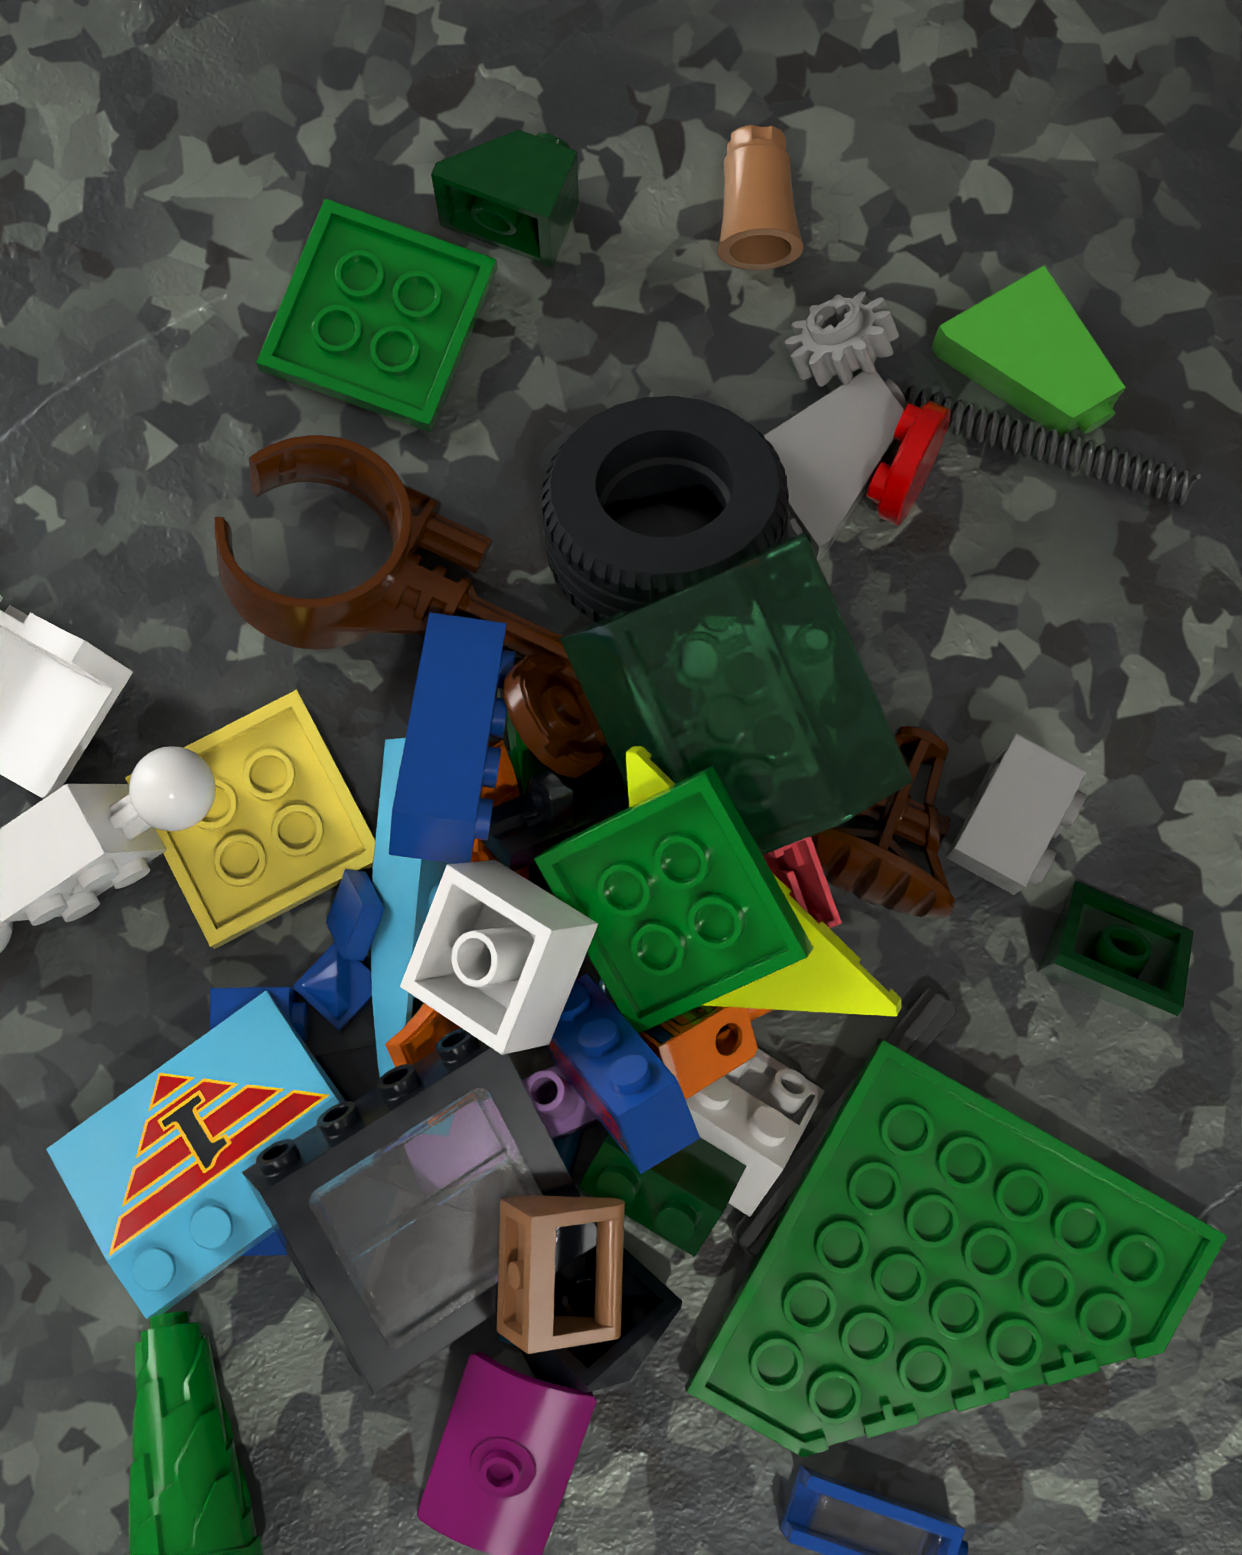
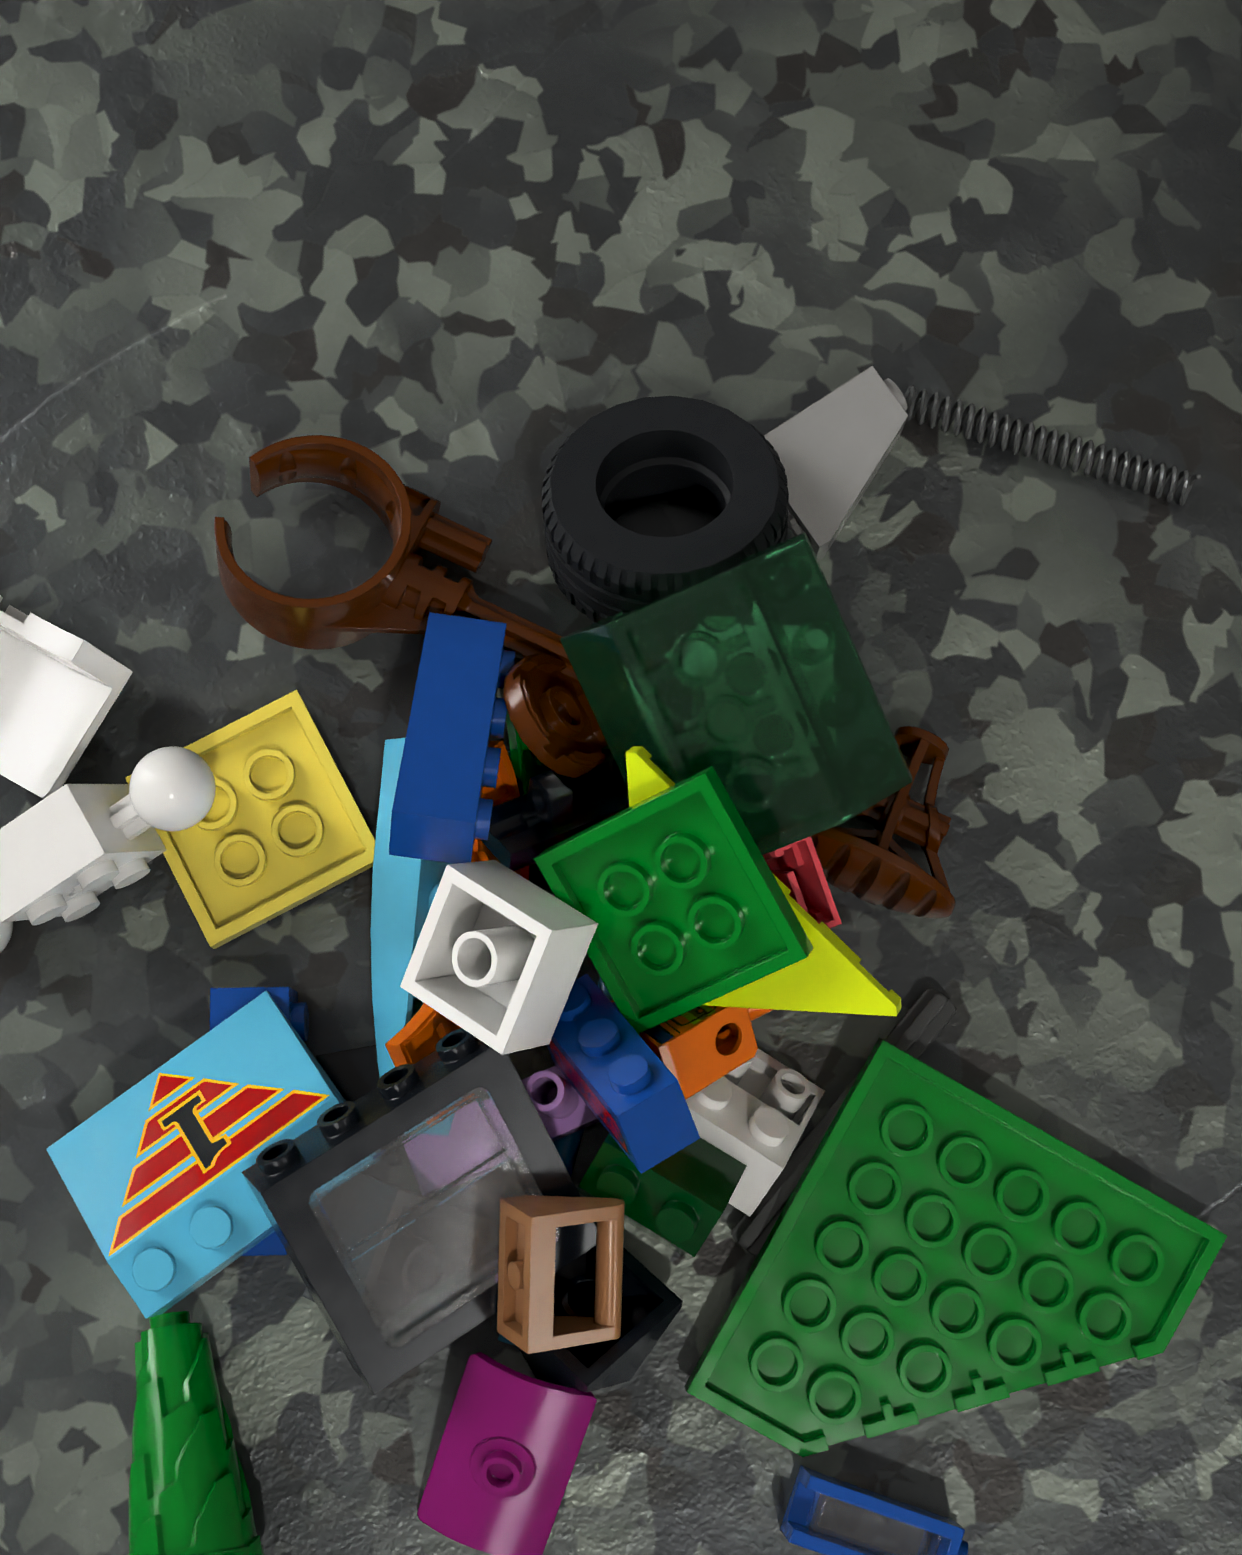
green plate [256,198,498,433] -> none
blue tile [292,942,372,1032] -> none
blue tile [326,869,385,961] -> none
dark green slope [431,129,579,267] -> none
medium nougat plant [717,125,804,270] -> none
light grey gear [785,291,899,387] -> none
red tile [867,401,951,526] -> none
bright green slope [931,265,1126,437] -> none
light grey brick [945,734,1087,895] -> none
dark green slope [1037,880,1194,1023] -> none

